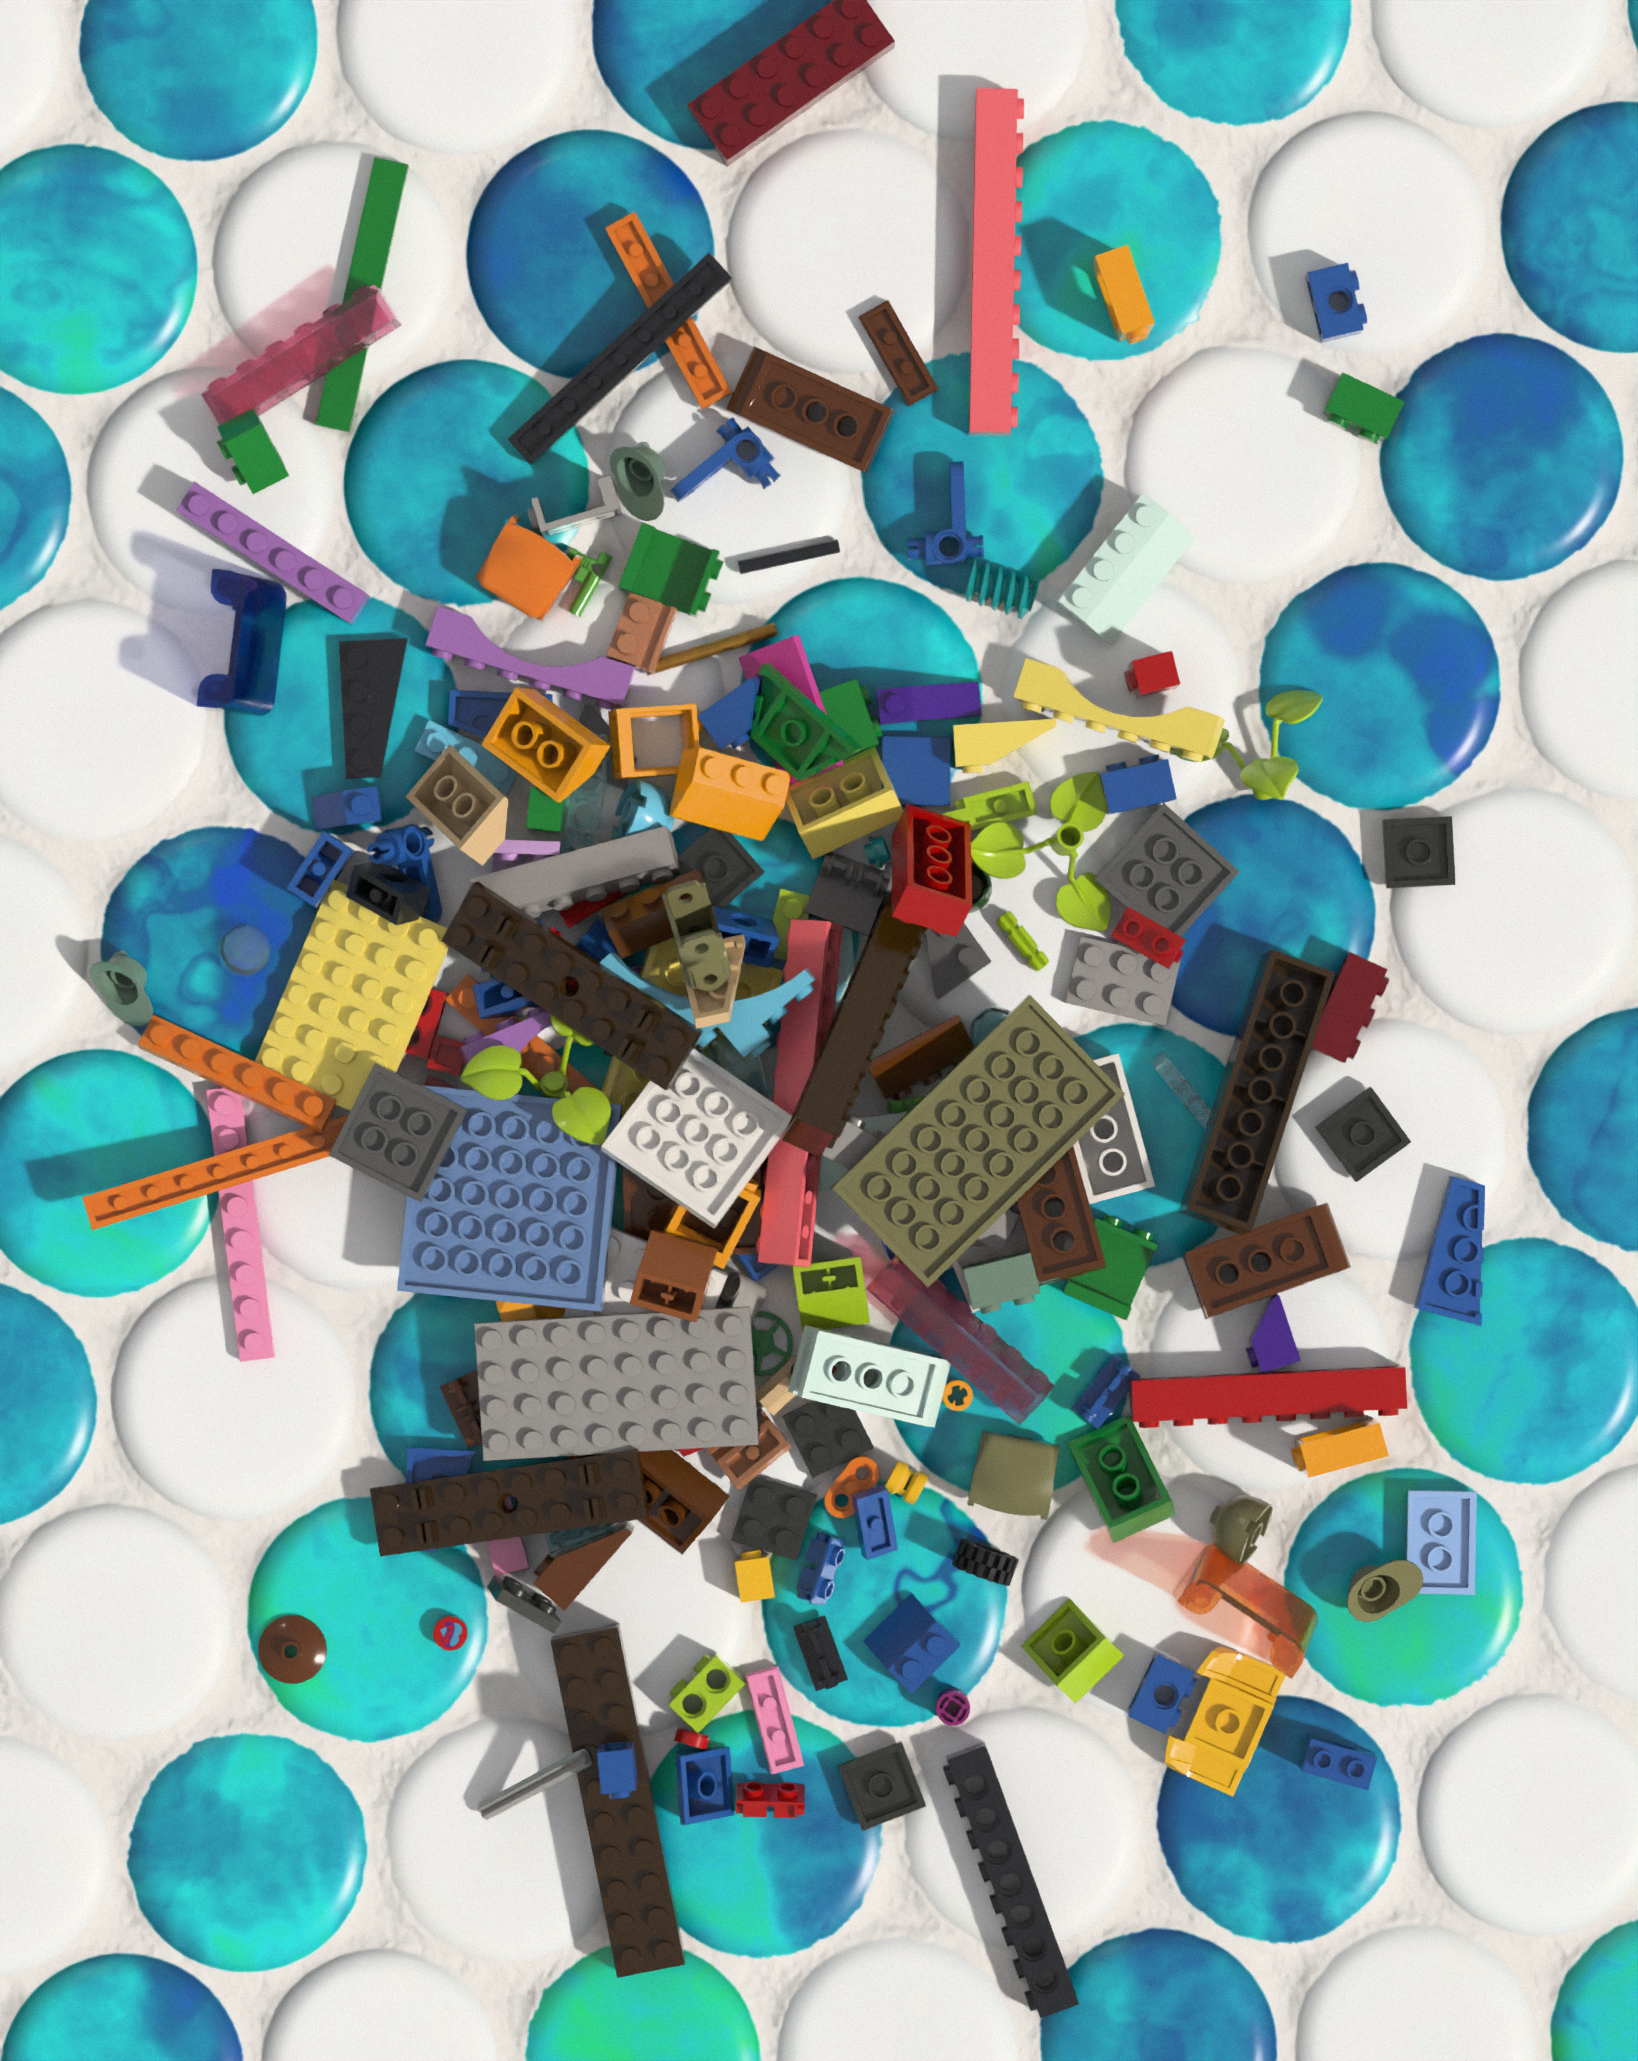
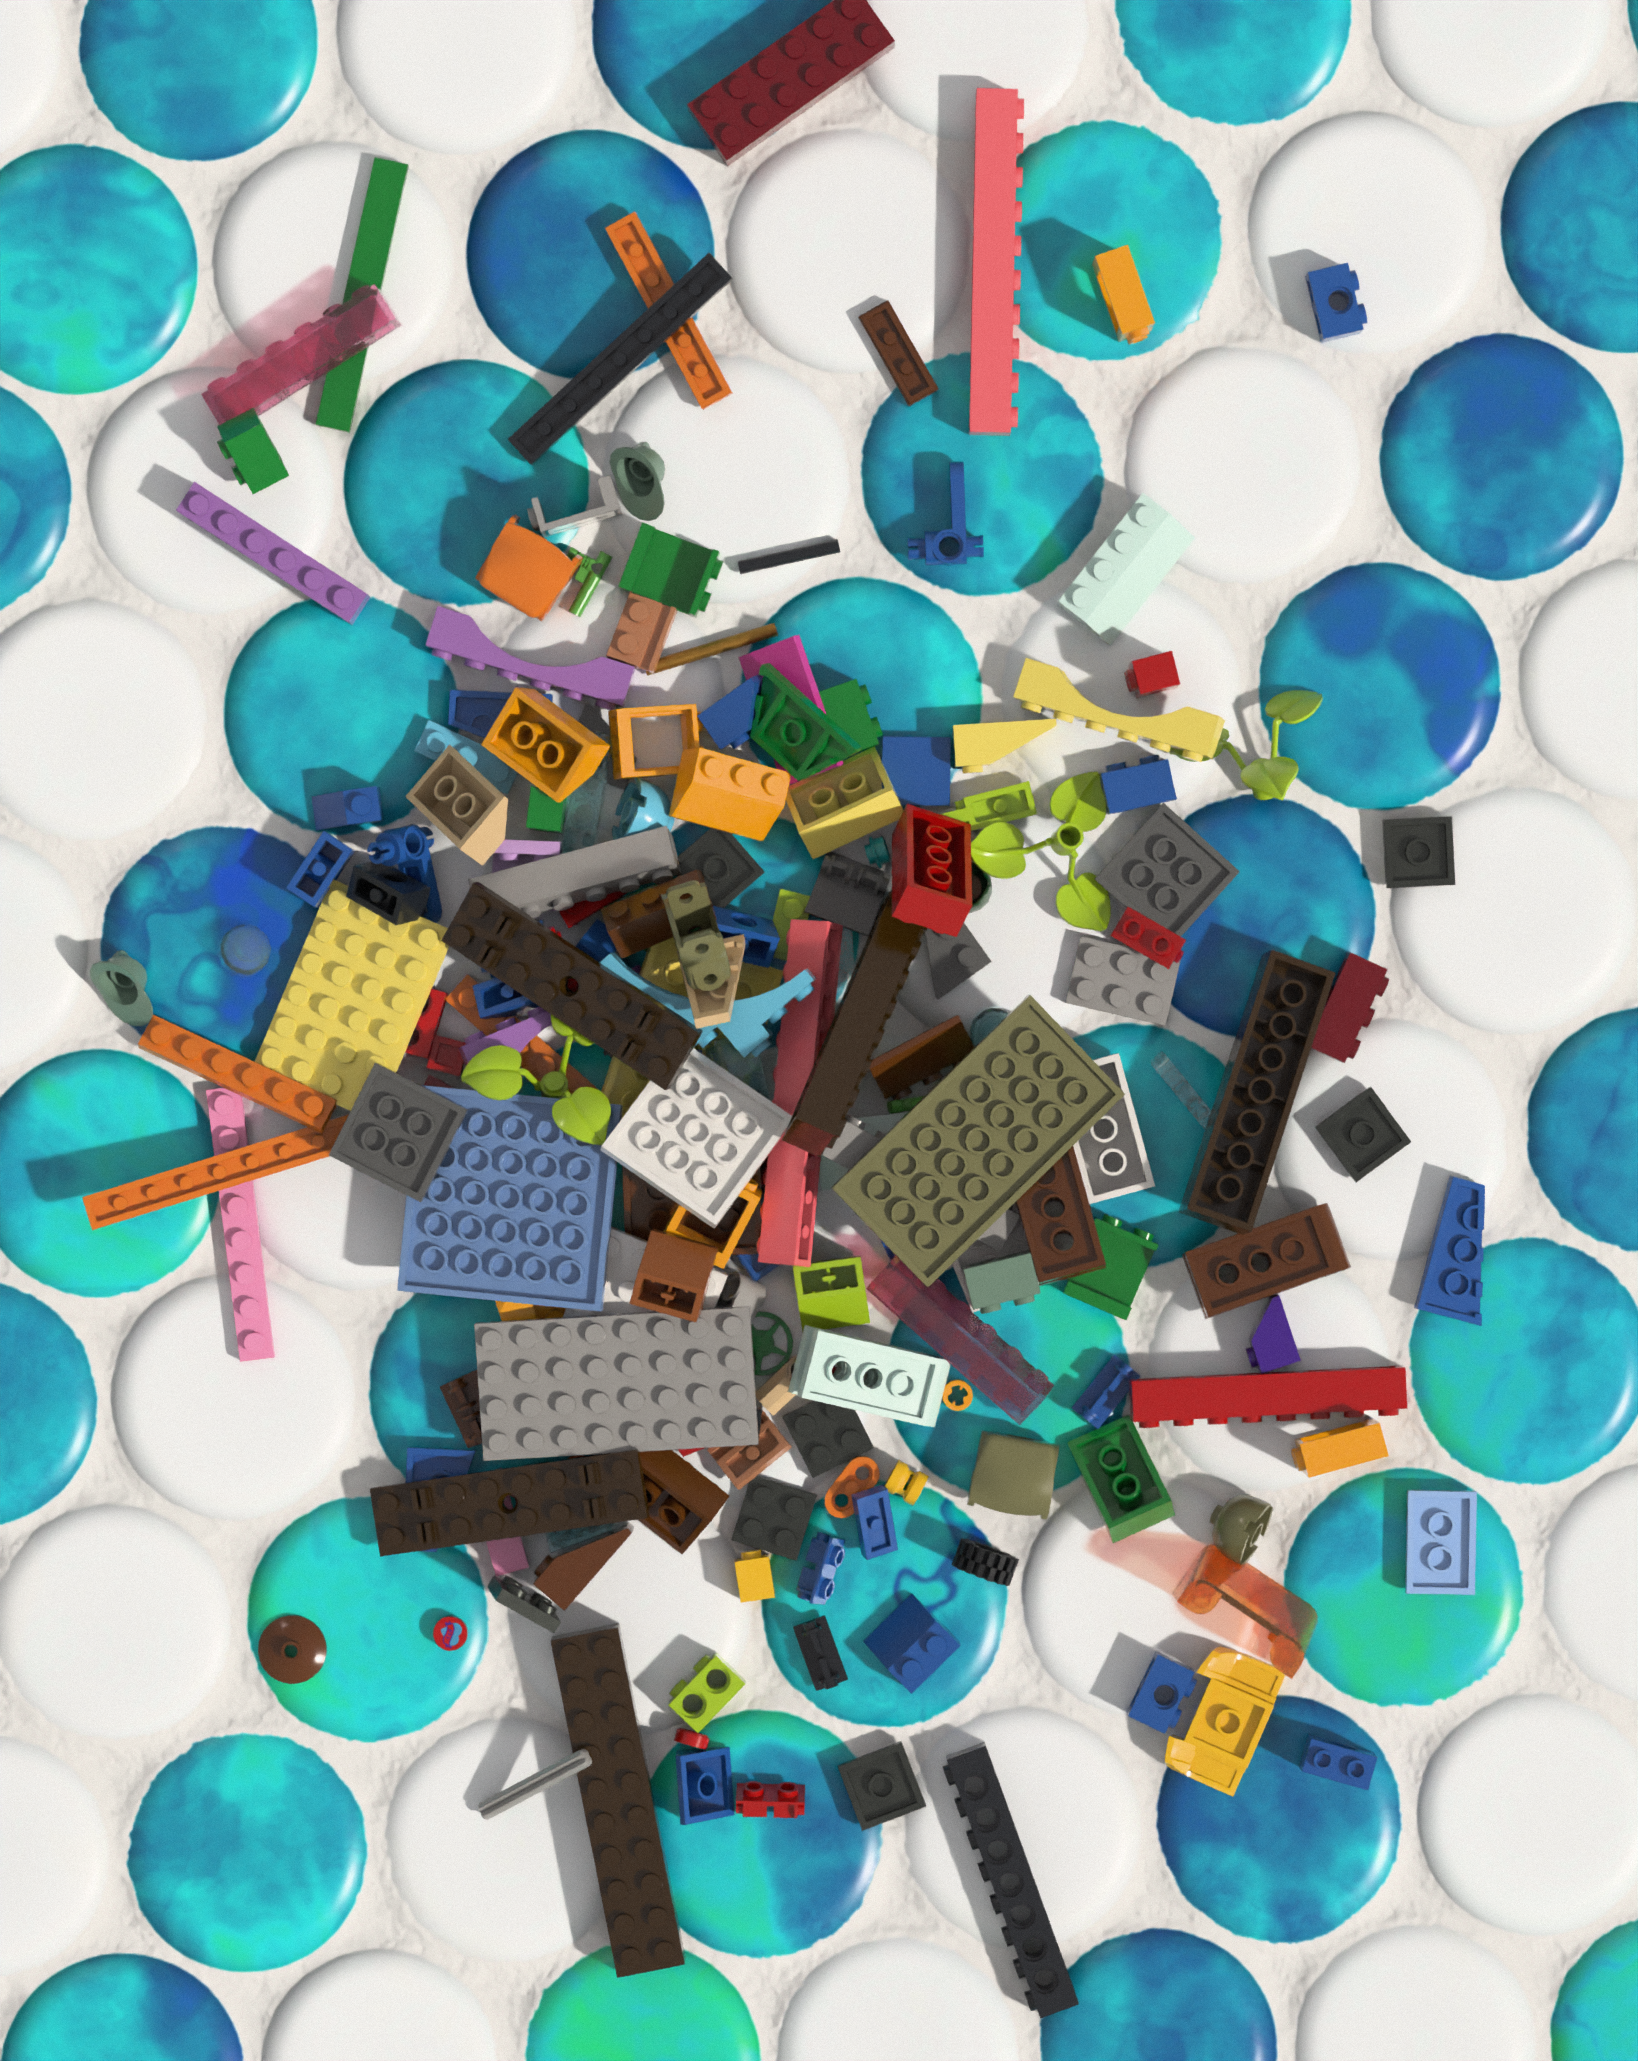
clear blue windscreen [197,569,287,717] -> none
black wing [339,638,408,779] -> none
blue brick [597,1741,638,1799] -> none
blue piece [670,417,781,503] -> none
reddish brown hinge [726,346,895,473] -> none
bright pink tile [745,1665,804,1774] -> none
dark purple slope [877,682,982,726] -> none
magenta wheel [936,1688,970,1726] -> none
teal piece [965,559,1041,619] -> none
lime axle [996,911,1049,972] -> none
lime slope [1021,1598,1125,1703] -> none
green brick [1323,373,1405,444] -> none
olive piece [1347,1560,1424,1622] -> none

